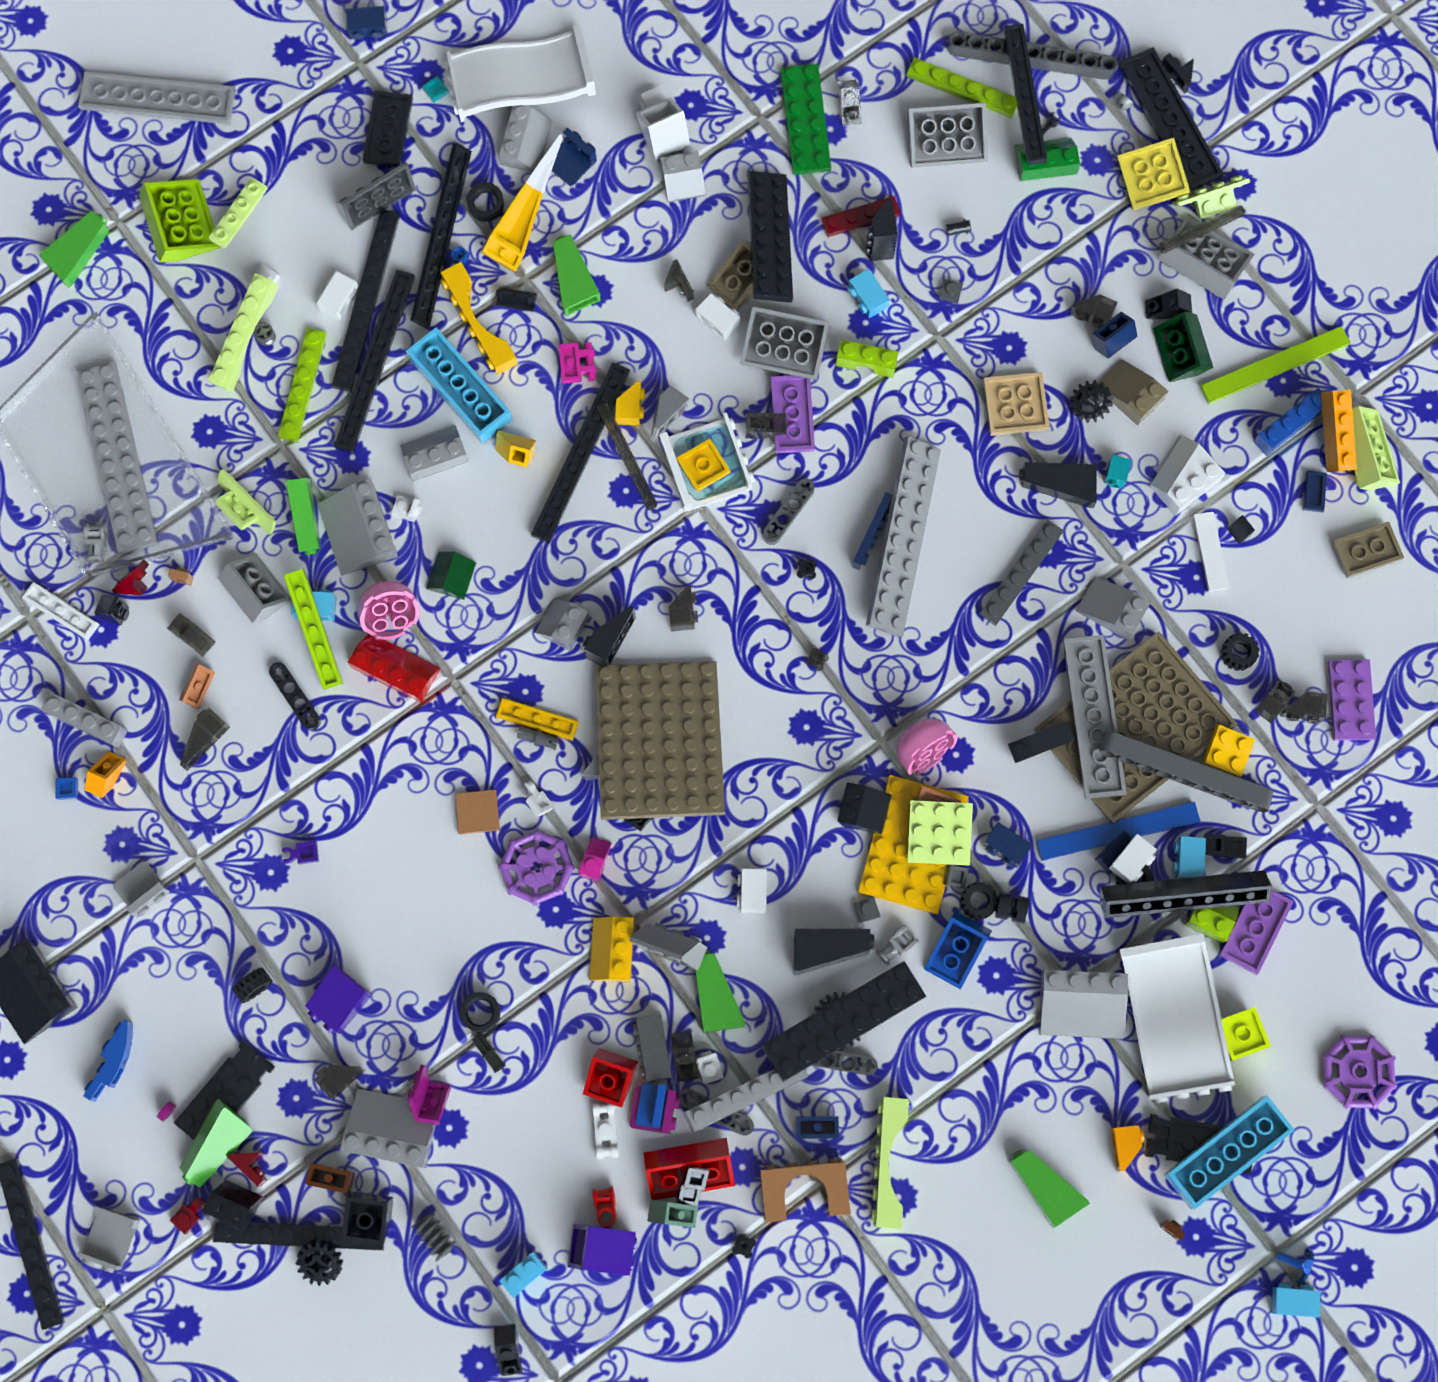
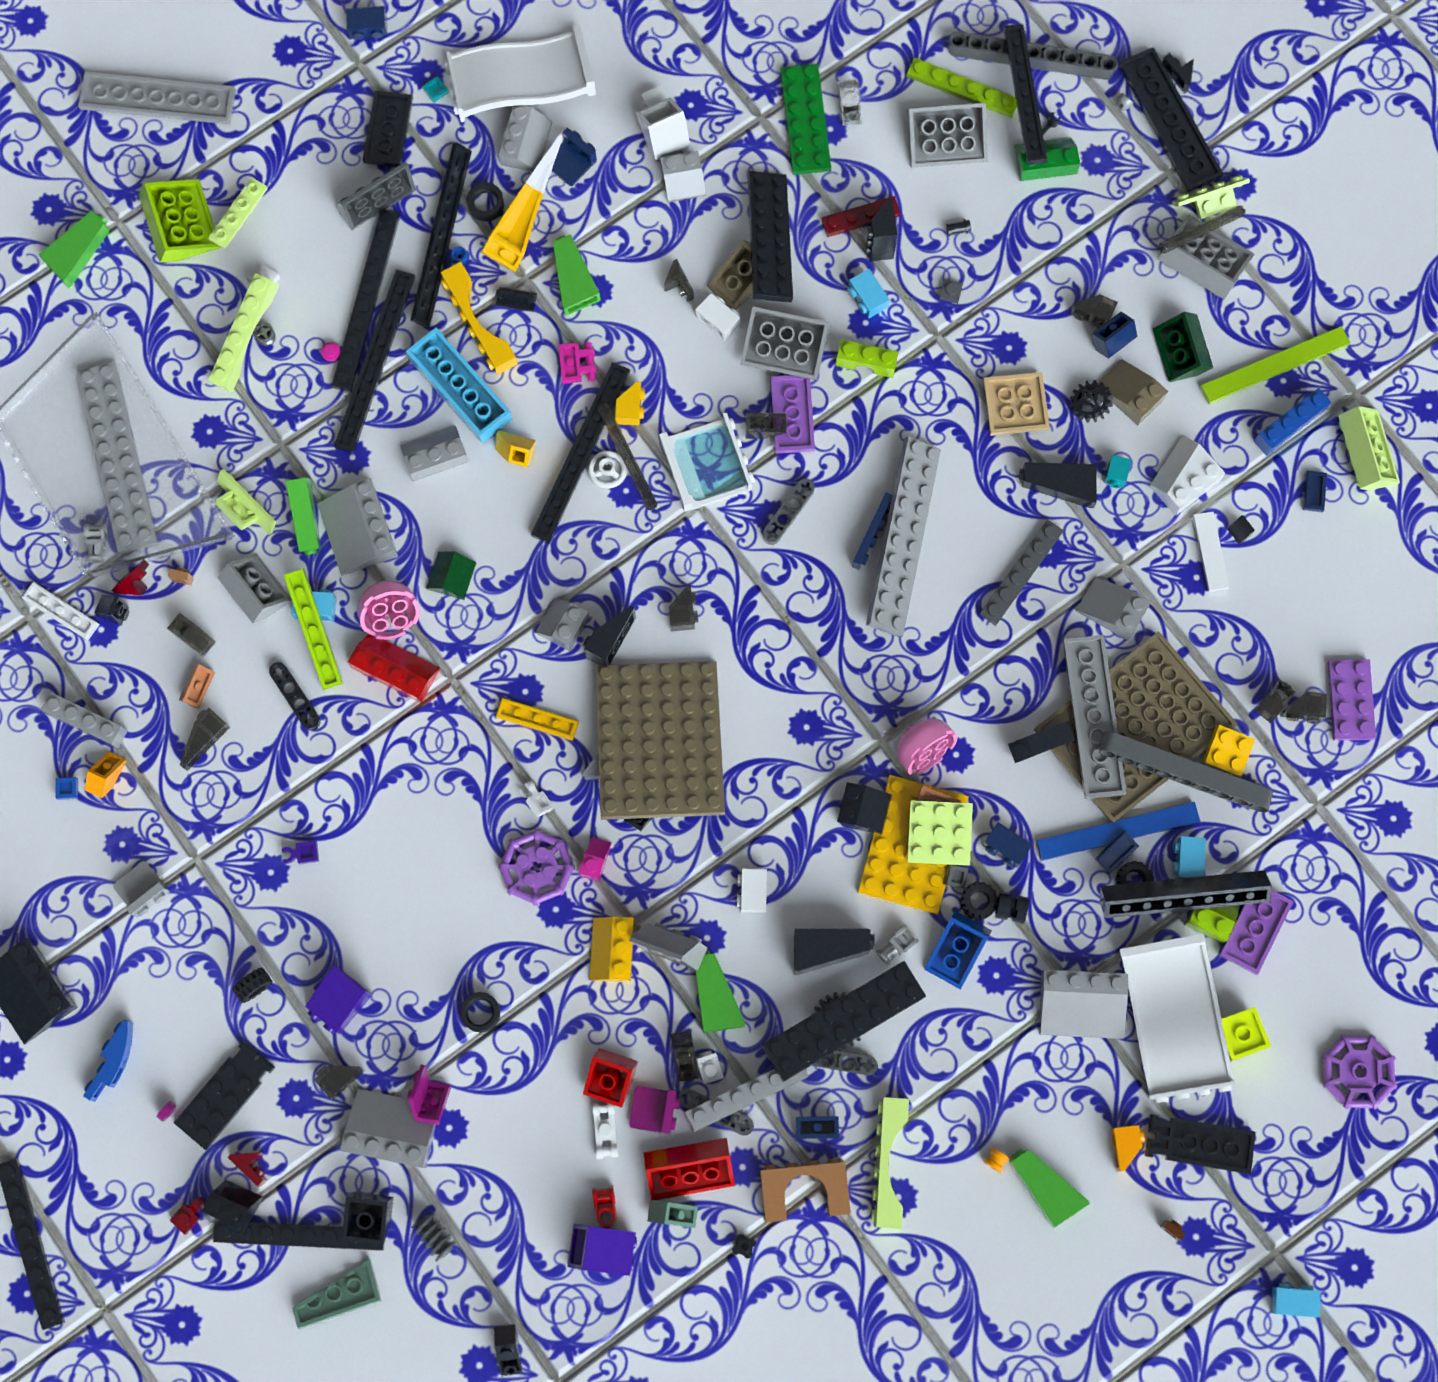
light grey panel [76,1206,140,1273] -> none
slope [179,1099,253,1188] -> none
lime plate [278,328,327,443] -> none
black gear [295,1239,344,1286] -> none
reddish brown brick [305,1163,356,1194] -> none
white brick [317,271,359,321] -> none
white bracket [391,495,422,522] -> none
medium nougat tile [455,789,500,835] -> none
pearl dark grey axle [472,1033,506,1073] -> none
medium azure brick [500,1252,548,1298] -> none
dark grey pin [517,726,559,750] -> none
dark grey brick [633,1014,672,1083] -> none
blue panel [636,1083,667,1129] -> none
light grey slope [650,386,690,442] -> none
yellow plate [676,439,731,492] -> none
slope [676,1166,709,1206] -> none
black plate [797,559,817,579] -> none
clear smoke plate [805,648,829,671] -> none
dark grey plate [854,897,881,923] -> none
white brick [1109,834,1157,884] -> none
light yellow plate [1117,138,1190,211] -> none
black slope [1145,288,1193,319] -> none
medium azure brick [1163,1095,1295,1209] -> none
black slope [1204,834,1247,859] -> none
black tyre [1220,632,1260,671] -> none
blue plant [1277,1248,1314,1284] -> none
light orange brick [1321,389,1357,472] -> none
dark tan plate [1331,522,1404,578] -> none
none -> sand green wing [292,1259,382,1330]
none -> dark pink plate [321,342,341,361]
none -> white piece [588,451,627,489]
none -> light orange wheel [983,1147,1010,1173]

